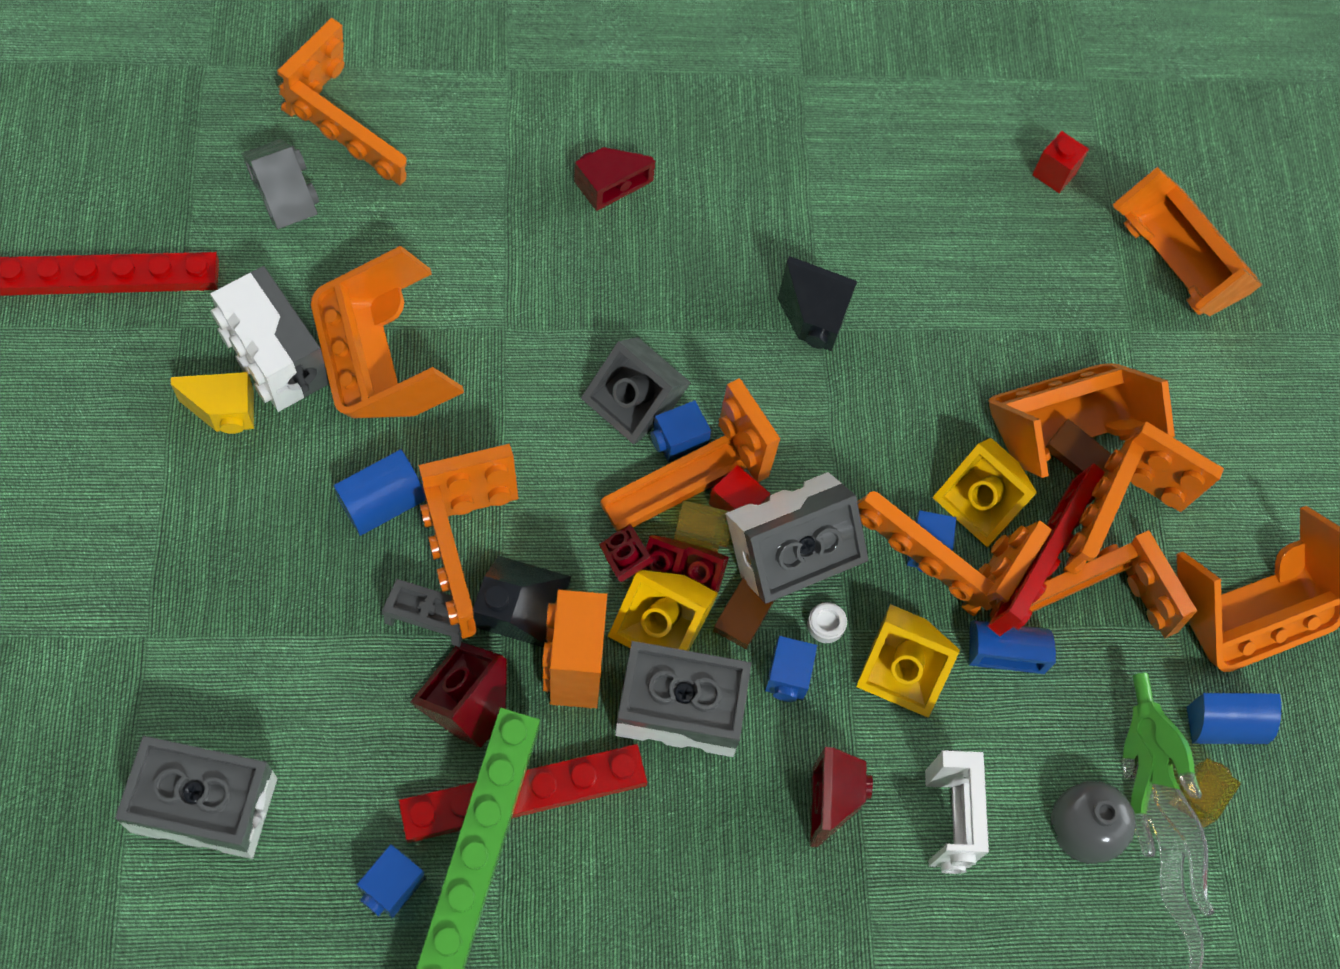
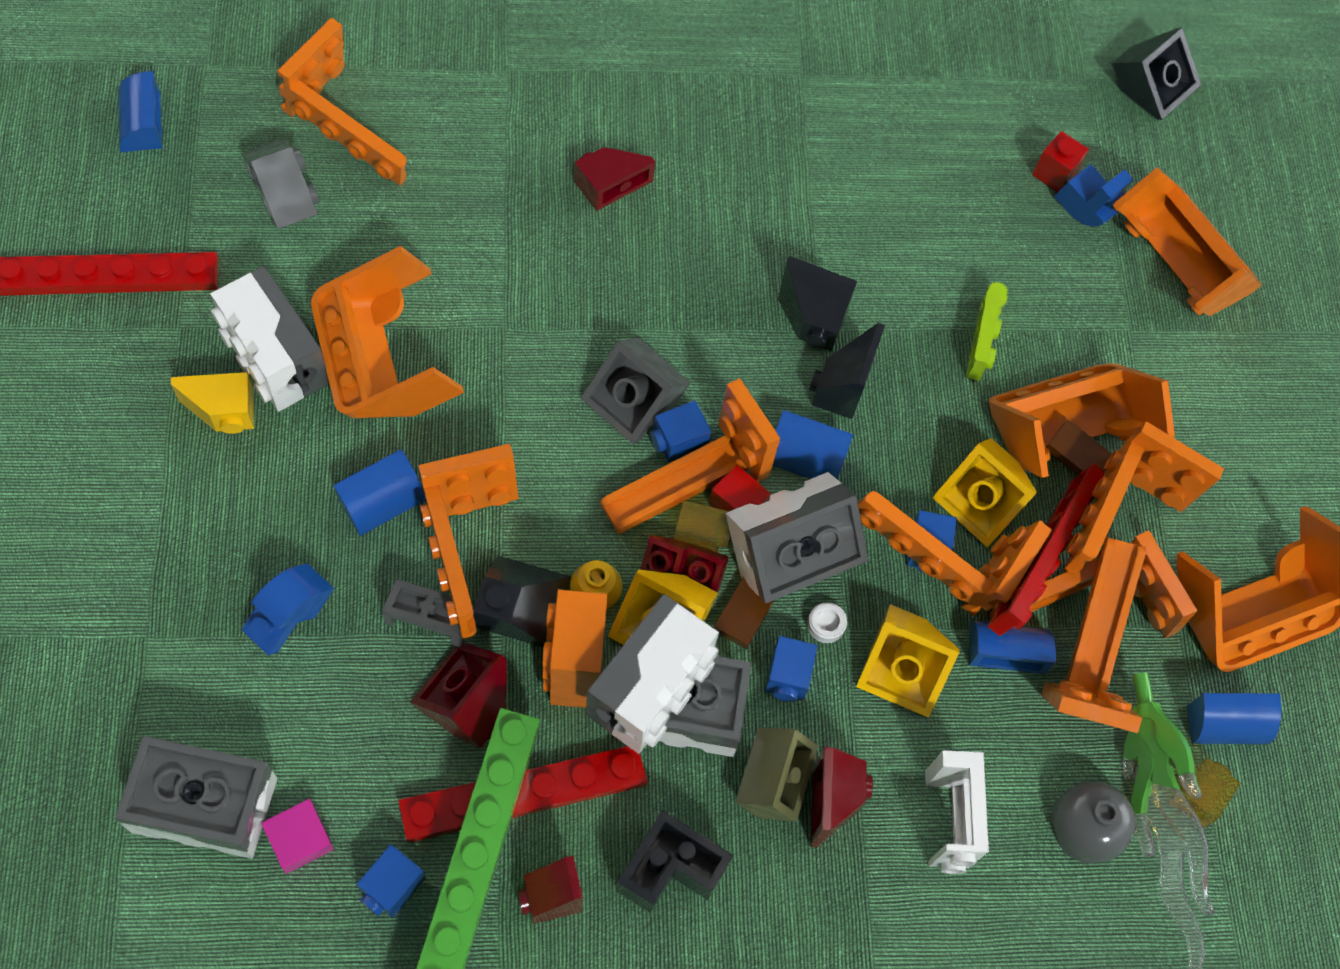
dark red slope [599,524,654,583] -> none
none -> blue brick [118,71,163,152]
none -> blue brick [241,563,335,655]
none -> dark pink piece [261,798,334,874]
none -> dark red slope [517,855,583,924]
none -> yellow cone [570,560,623,609]
none -> white piece [586,594,719,754]
none -> black brick [616,810,734,913]
none -> olive brick [735,727,818,822]
none -> blue brick [772,410,854,479]
none -> black slope [809,322,885,419]
none -> lime hinge [966,281,1008,381]
none -> orange bracket [1041,537,1146,733]
none -> blue brick [1054,164,1134,227]
none -> black slope [1112,27,1201,120]

